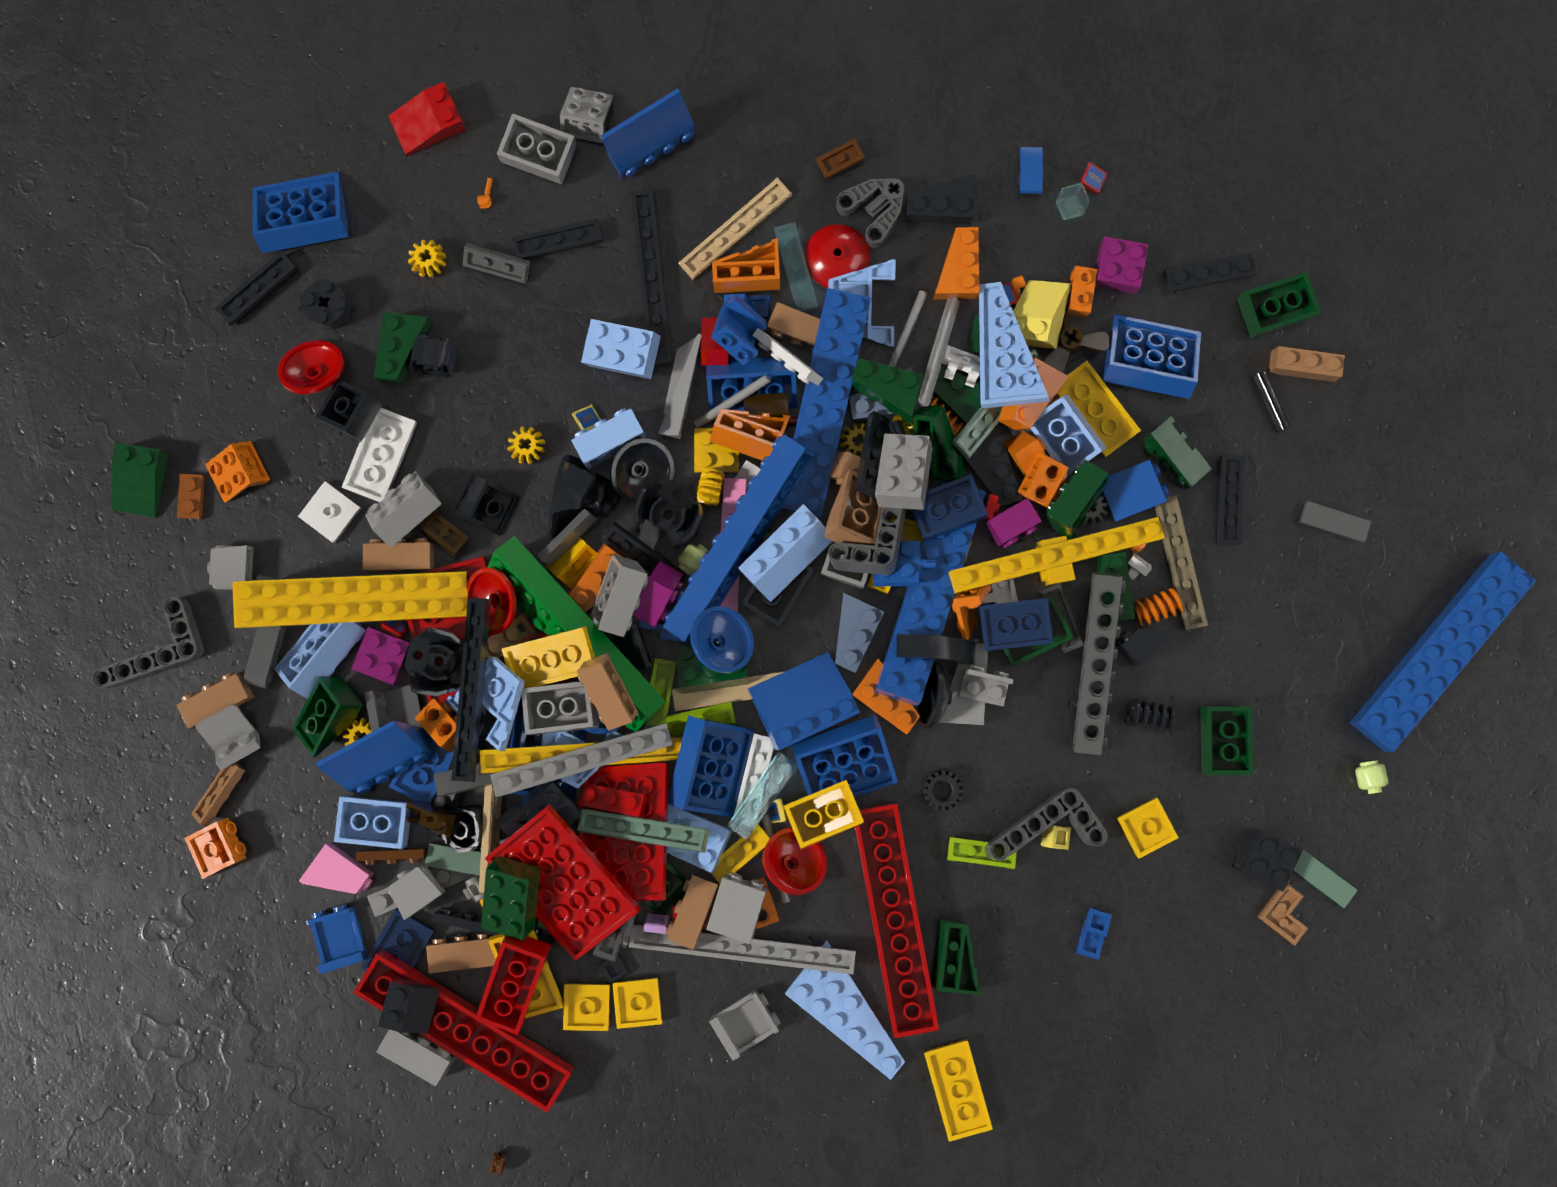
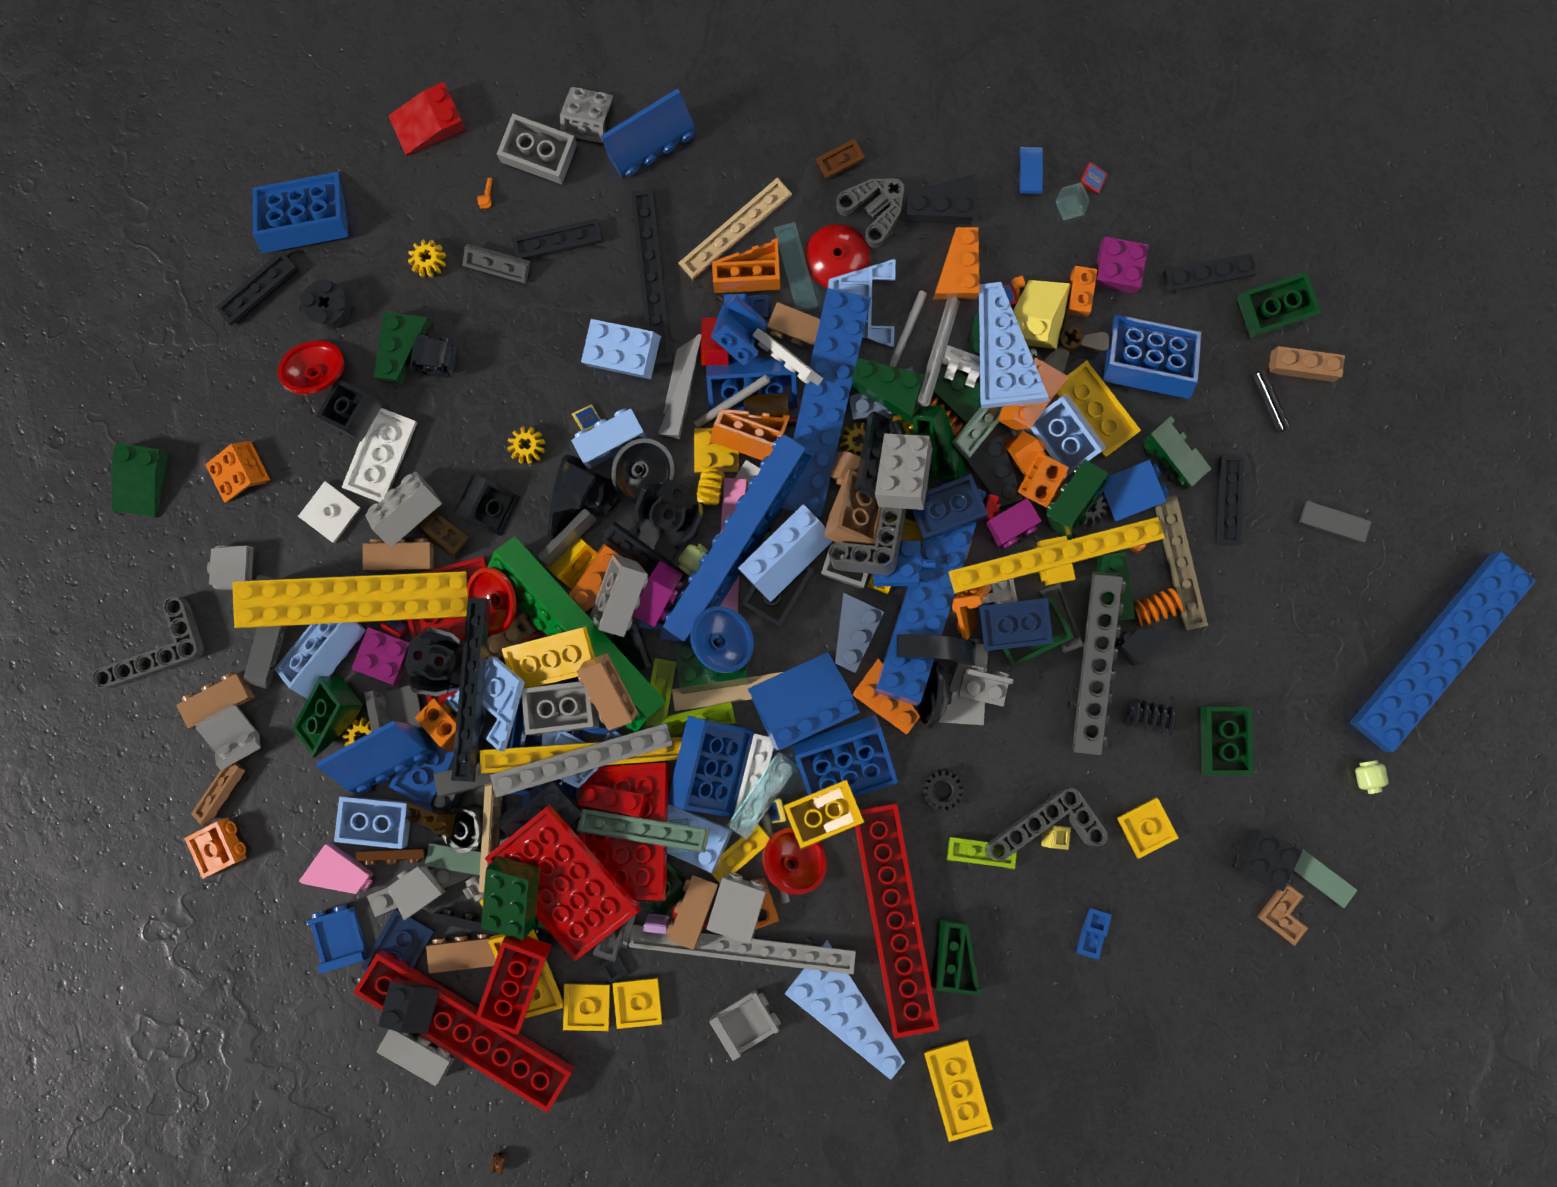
dark orange plate [177,474,205,520] -> none
white tile [1128,552,1151,580] -> none

